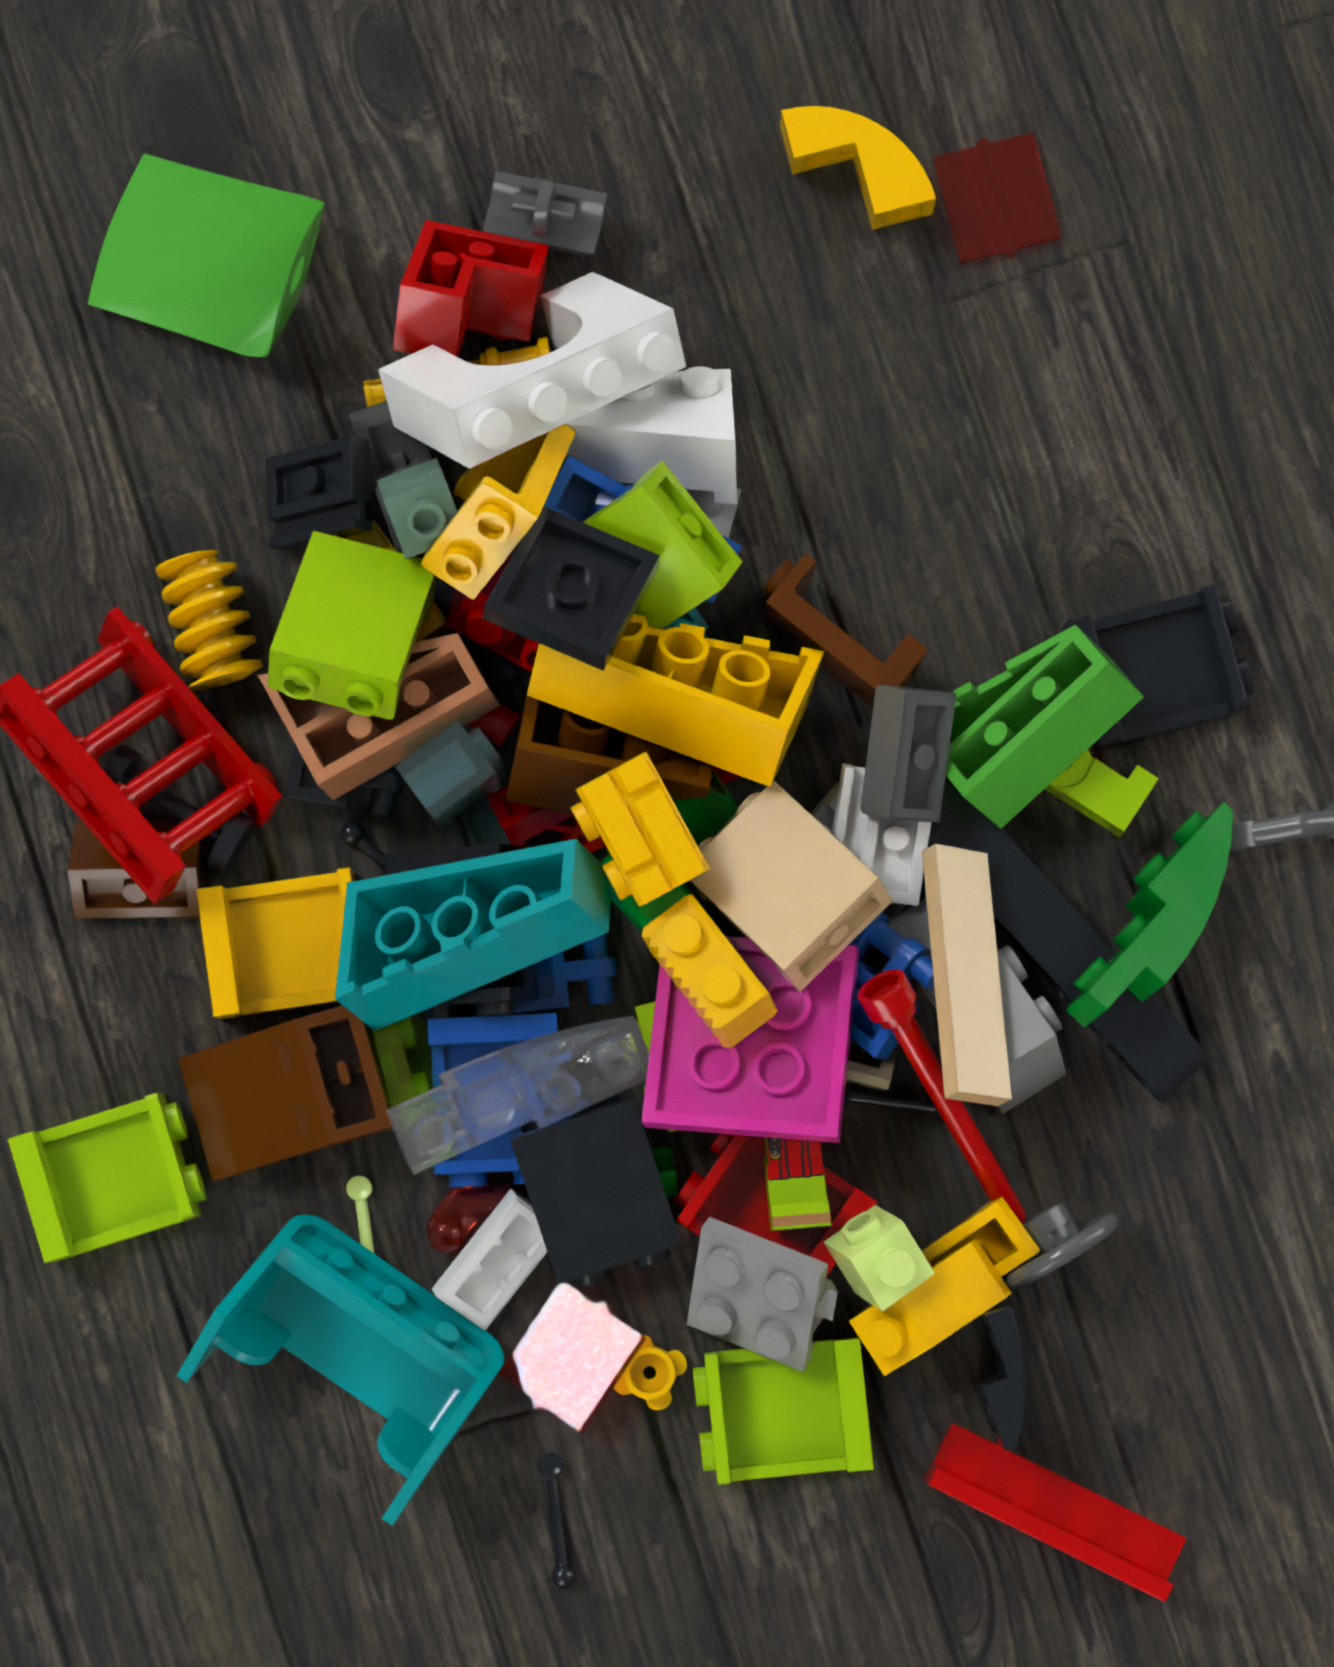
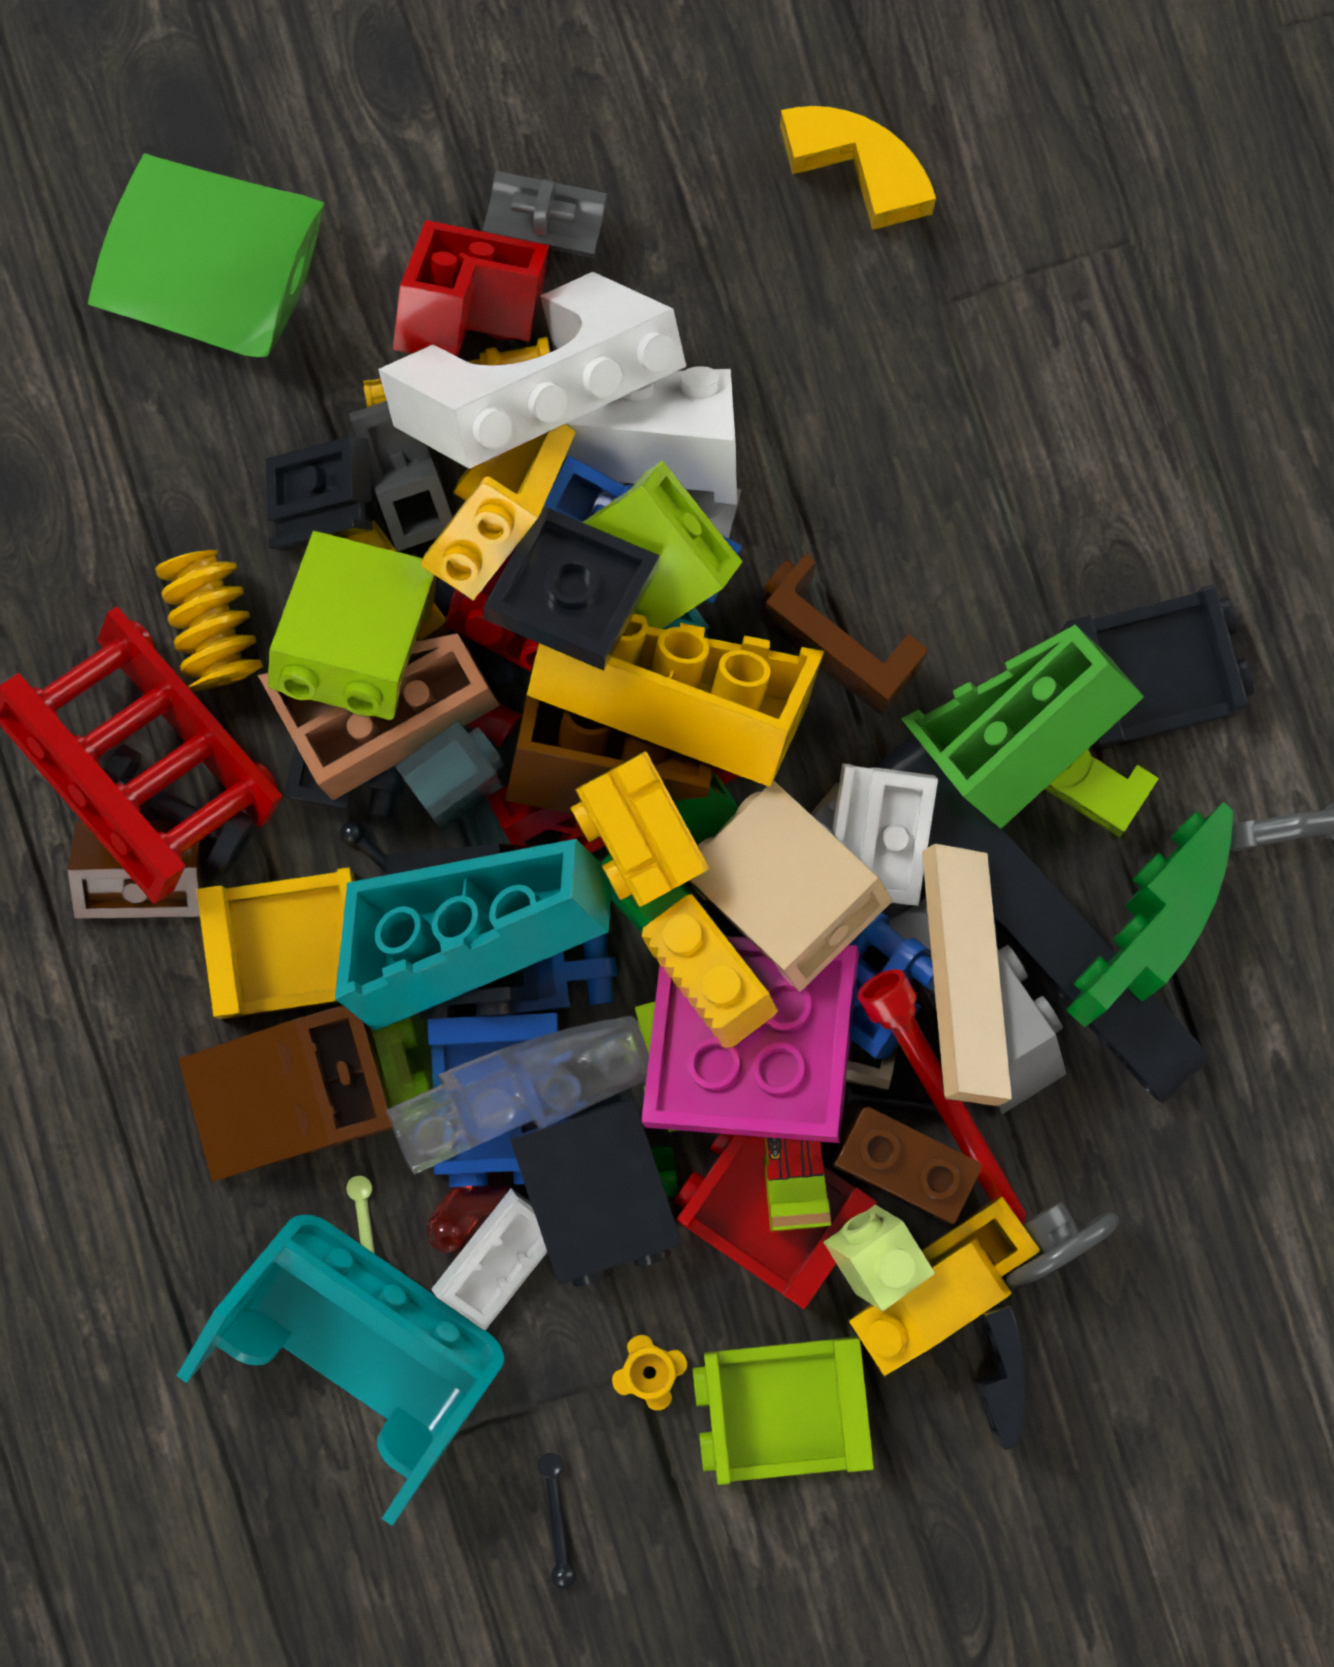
lime panel [8,1092,207,1263] -> none
sand green brick [377,458,457,559] -> none
clear red piece [499,1283,646,1433] -> none
light grey piece [687,1217,838,1372] -> none
dark grey slope [860,685,957,823] -> none
red fence [923,1422,1187,1602] -> none
clear red piece [933,132,1061,264] -> none
none -> reddish brown panel [830,1107,982,1224]

